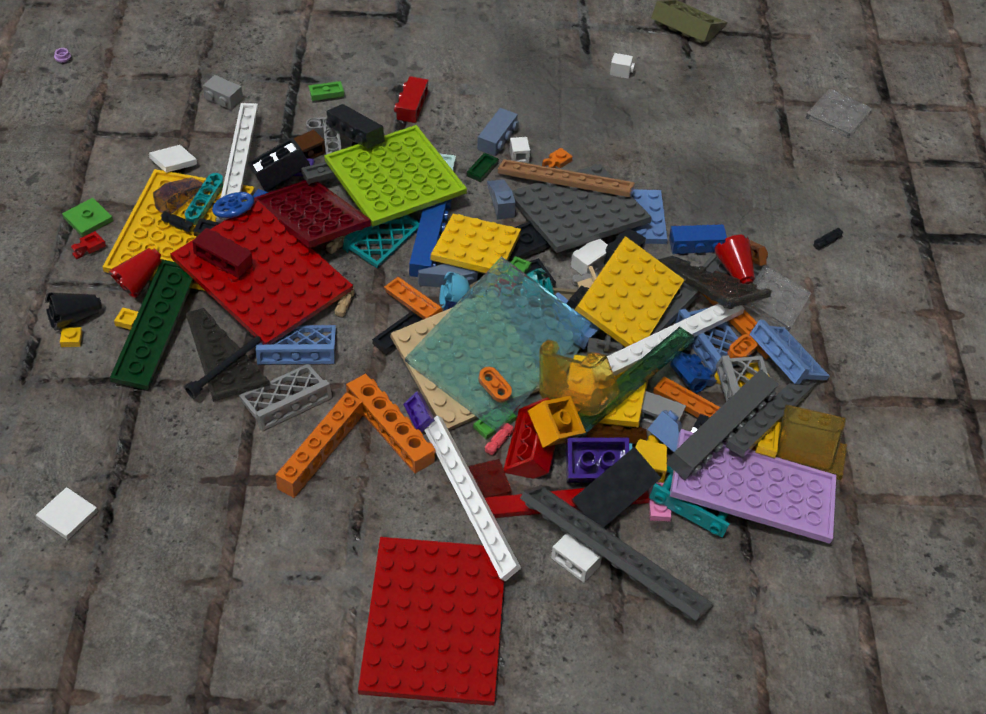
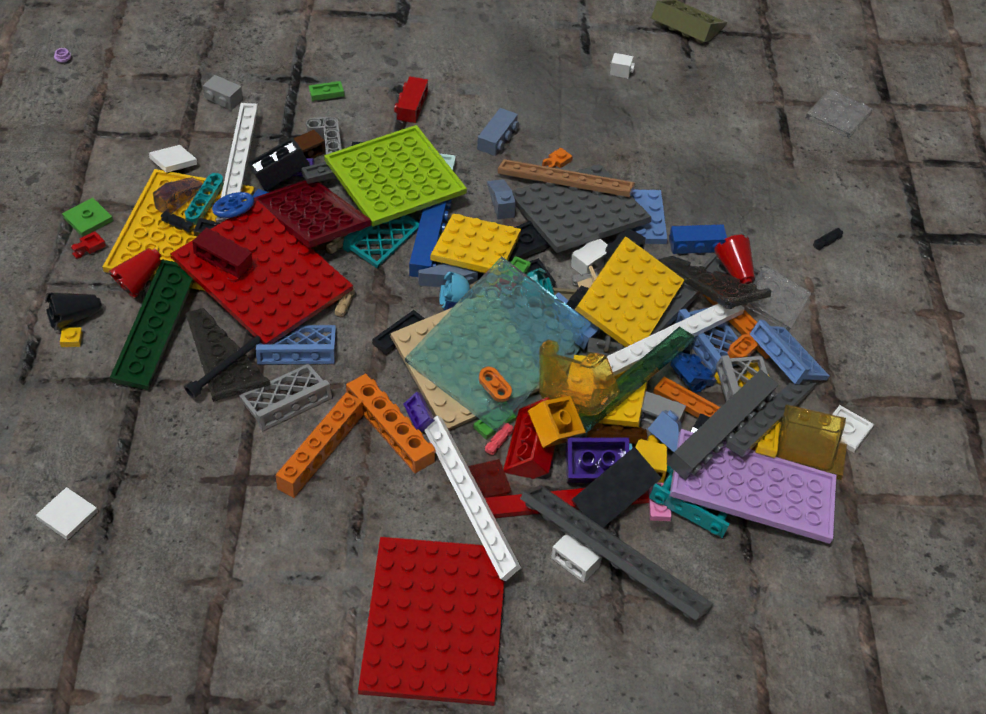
yellow plate [114,307,138,330] -> none
black brick [326,104,385,149] -> none
orange plate [384,277,443,319] -> none
dark green tile [466,153,499,182] -> none
white brick [510,137,530,163] -> none
dark orange plate [750,240,768,266] -> none
none -> white tile [820,405,874,453]

